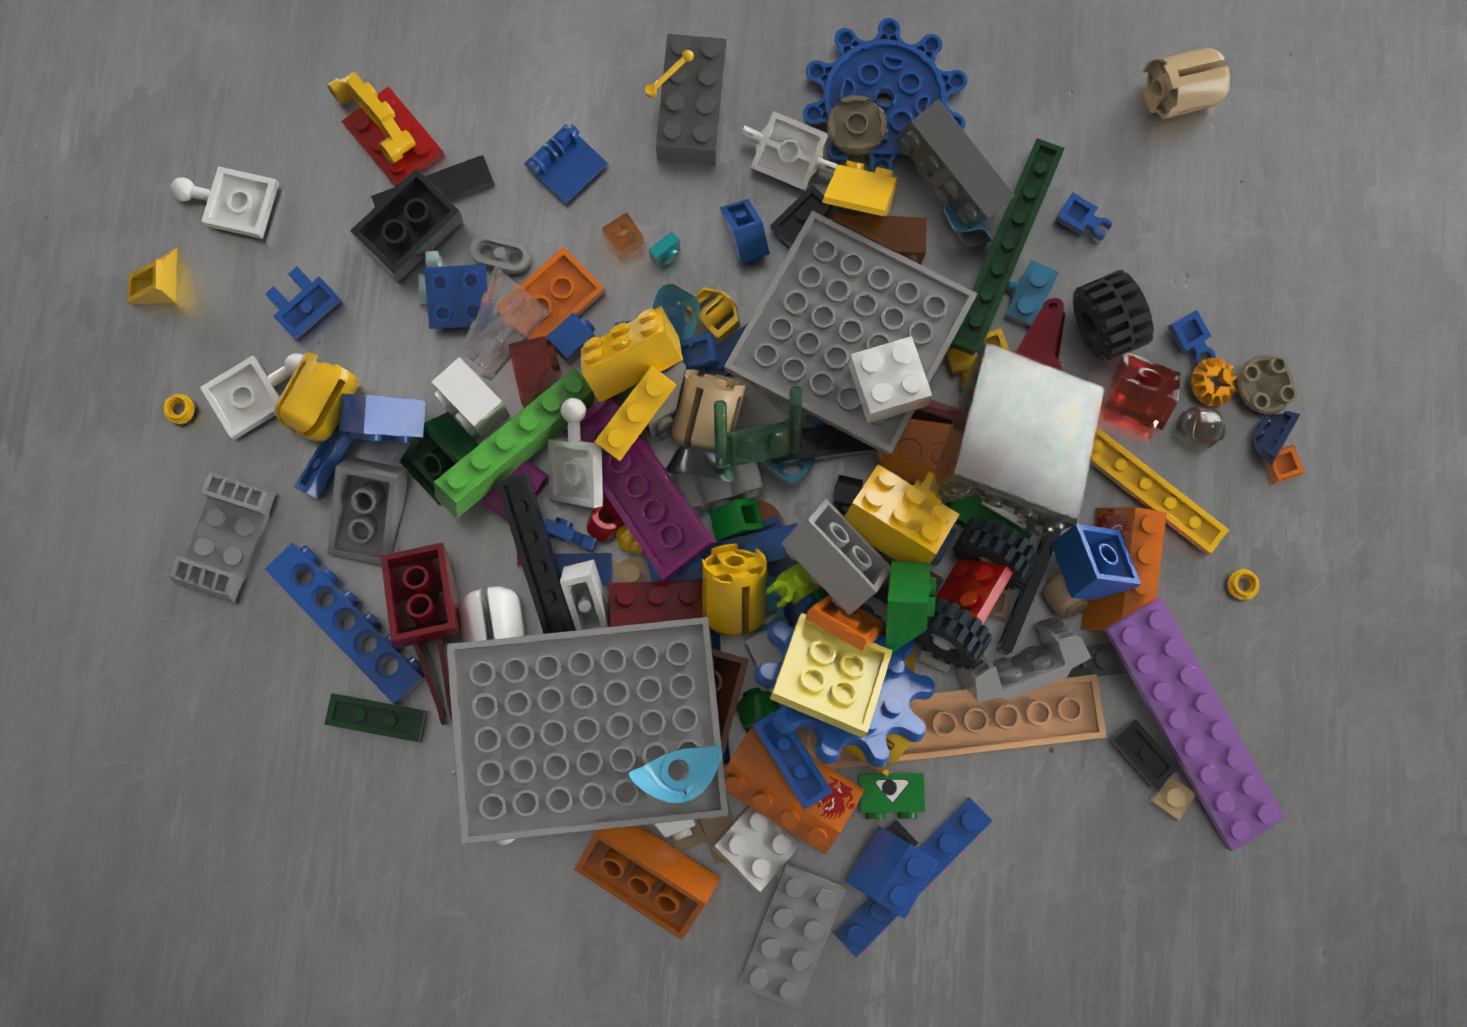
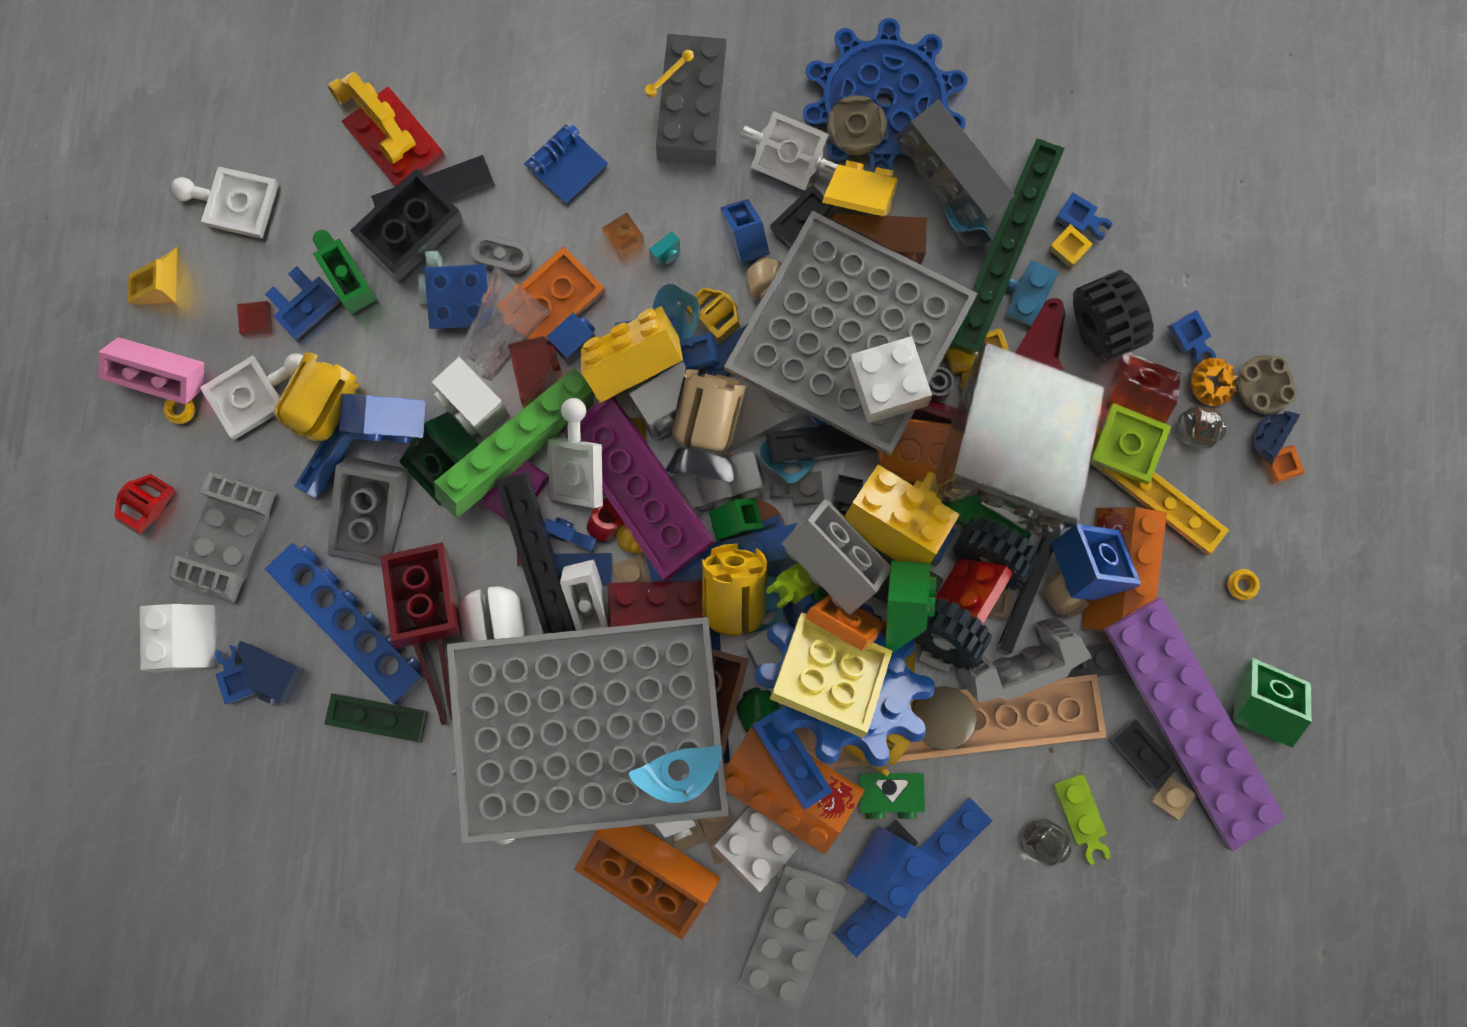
yellow plate [594,366,677,461] -> none
clear green plate [714,386,802,468] -> none
tan cylinder [1142,47,1230,120] -> none
none -> bright pink brick [98,337,205,405]
none -> red piece [114,474,176,535]
none -> white slope [140,604,217,673]
none -> blue plate [215,645,258,705]
none -> clear red tile [237,301,272,336]
none -> dark blue slope [237,641,305,706]
none -> green brick [313,230,377,315]
none -> tan head [746,257,782,302]
none -> light grey plate [769,471,824,506]
none -> dark tan dish [913,686,976,750]
none -> light grey wheel [929,366,955,403]
none -> clear smoke head [1022,818,1071,867]
none -> yellow plate [1049,224,1093,269]
none -> lime plate [1052,774,1110,865]
none -> lime plate [1089,403,1171,485]
none -> green slope [1233,658,1312,748]

